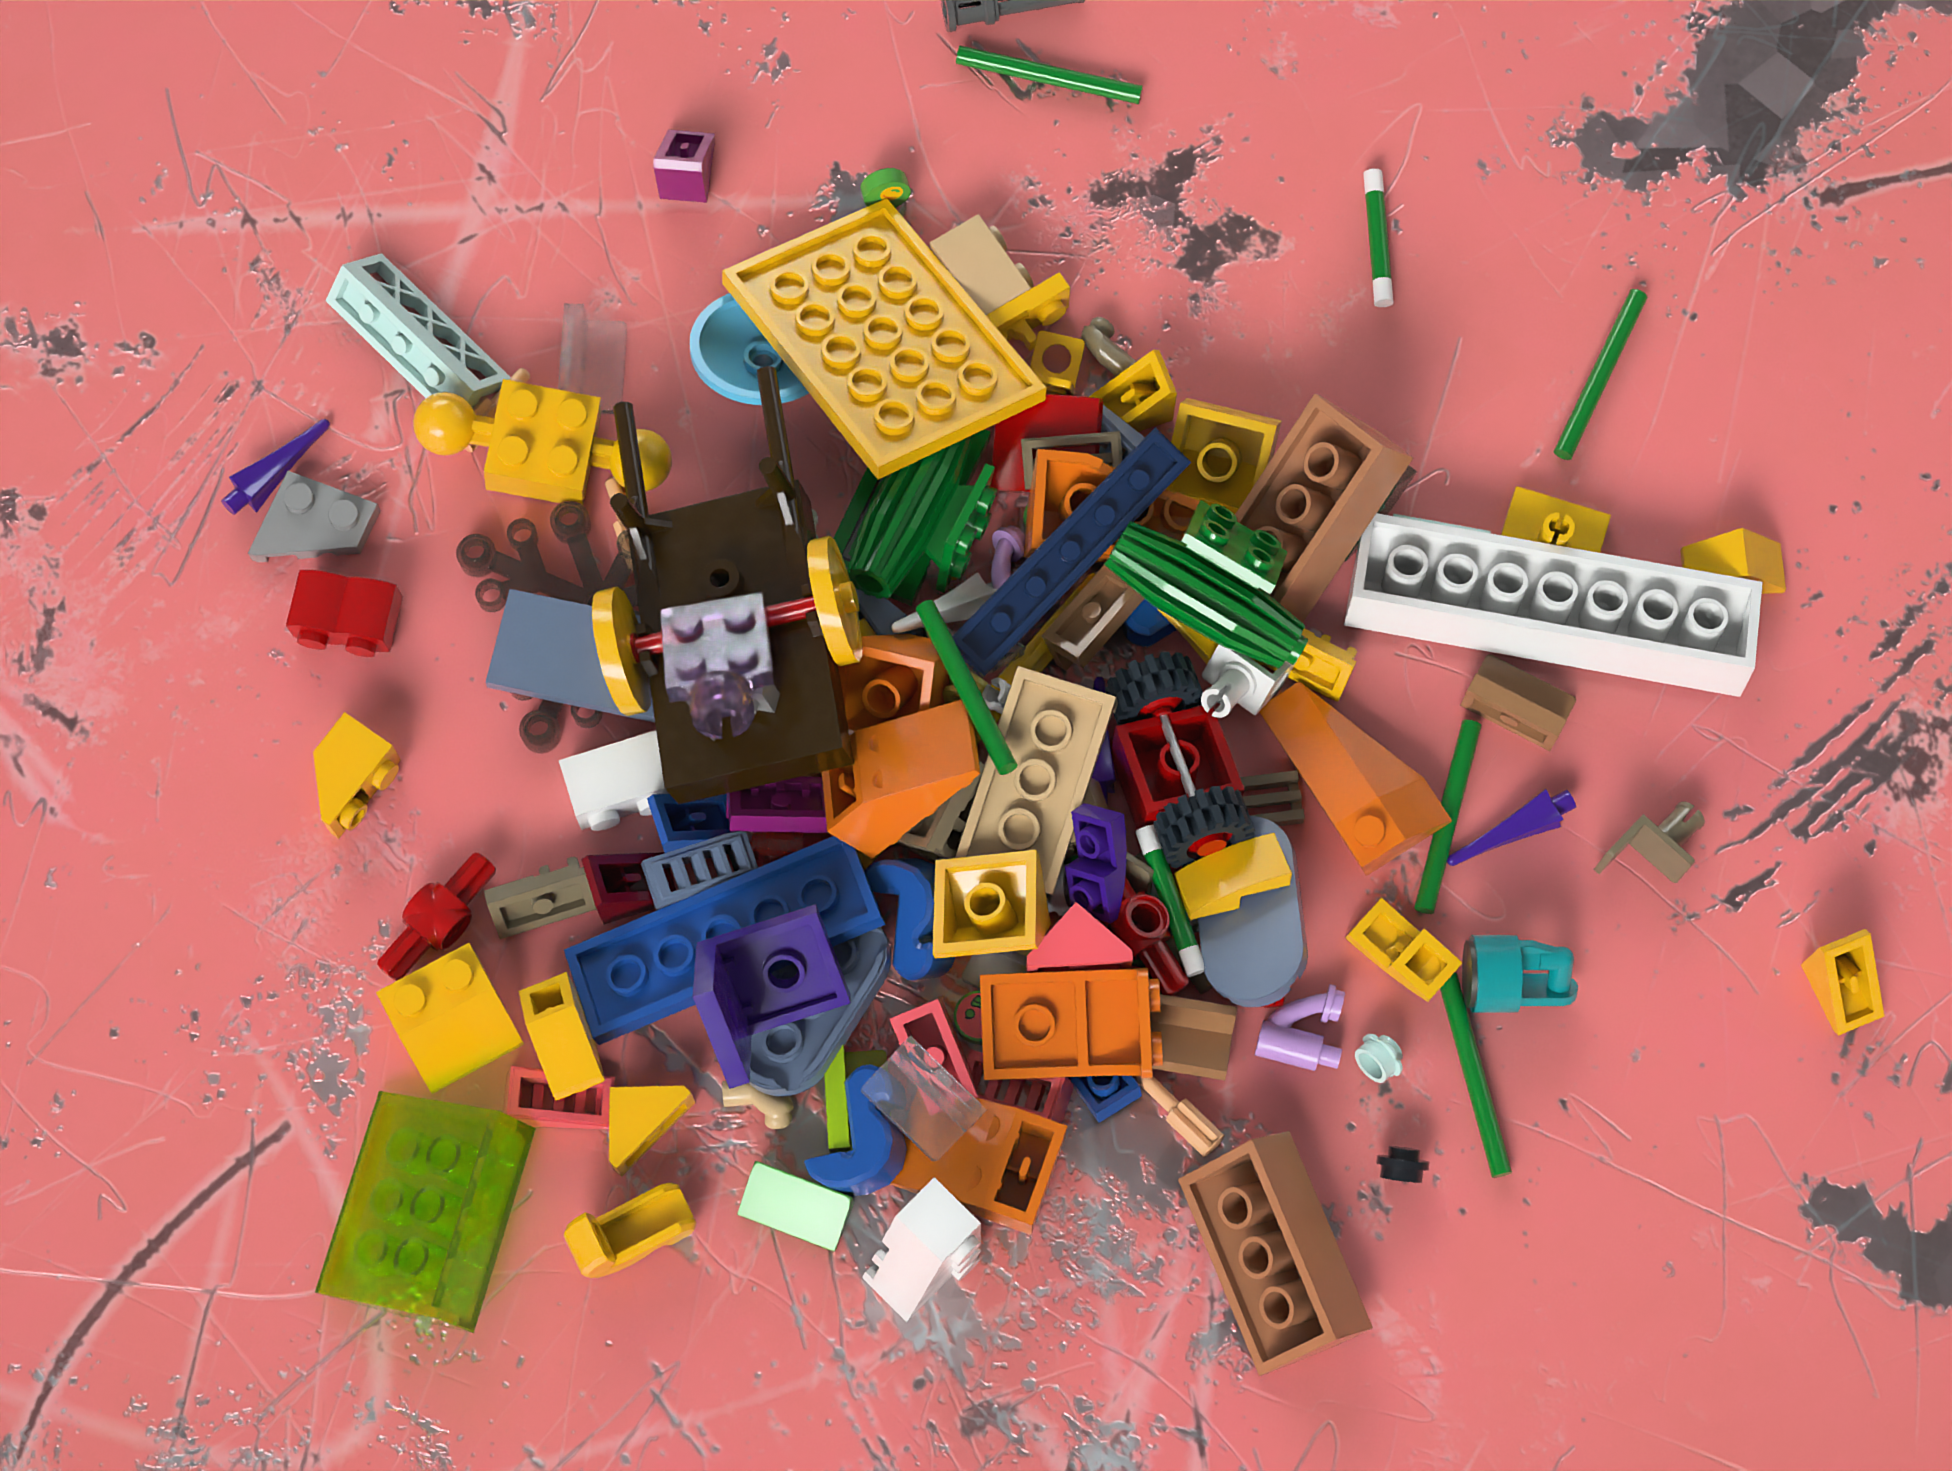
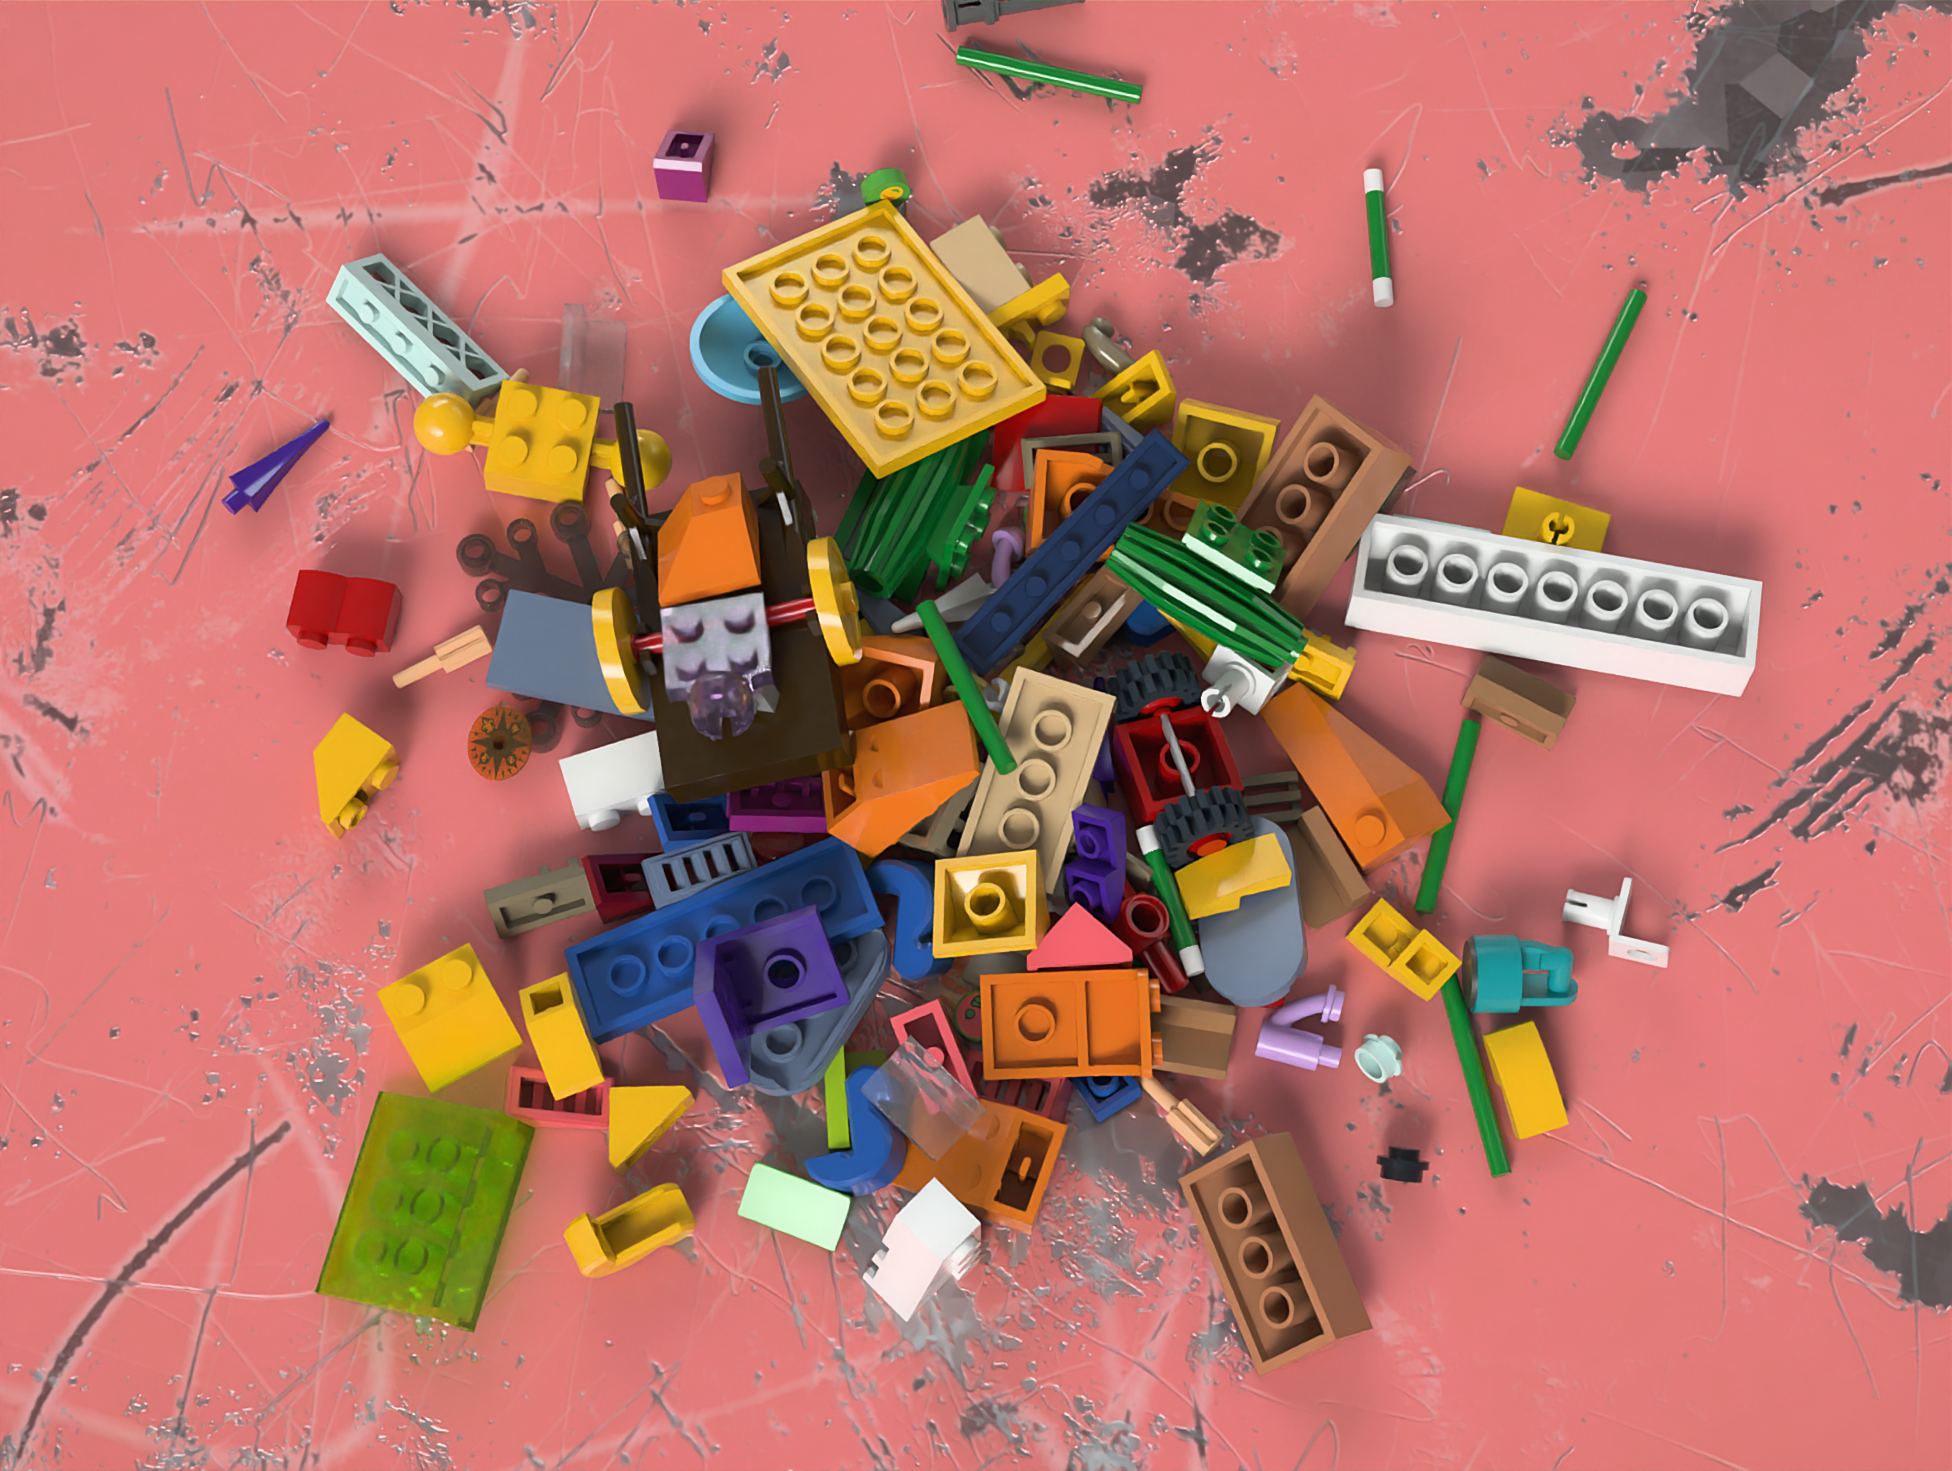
light grey wing [248,471,381,562] -> none
red axle [377,852,496,981] -> none
tan arm [722,1081,794,1129] -> none
dark purple piece [1447,789,1576,866] -> none
dark tan bracket [1593,802,1705,883] -> none
yellow slope [1680,527,1786,594] -> none
yellow slope [1801,929,1884,1036] -> none
none -> light nougat axle [393,624,493,688]
none -> clear orange piece [467,706,533,781]
none -> orange slope [658,472,761,608]
none -> medium nougat panel [1285,805,1371,931]
none -> yellow slope [1482,1019,1569,1140]
none -> white bracket [1562,877,1670,968]

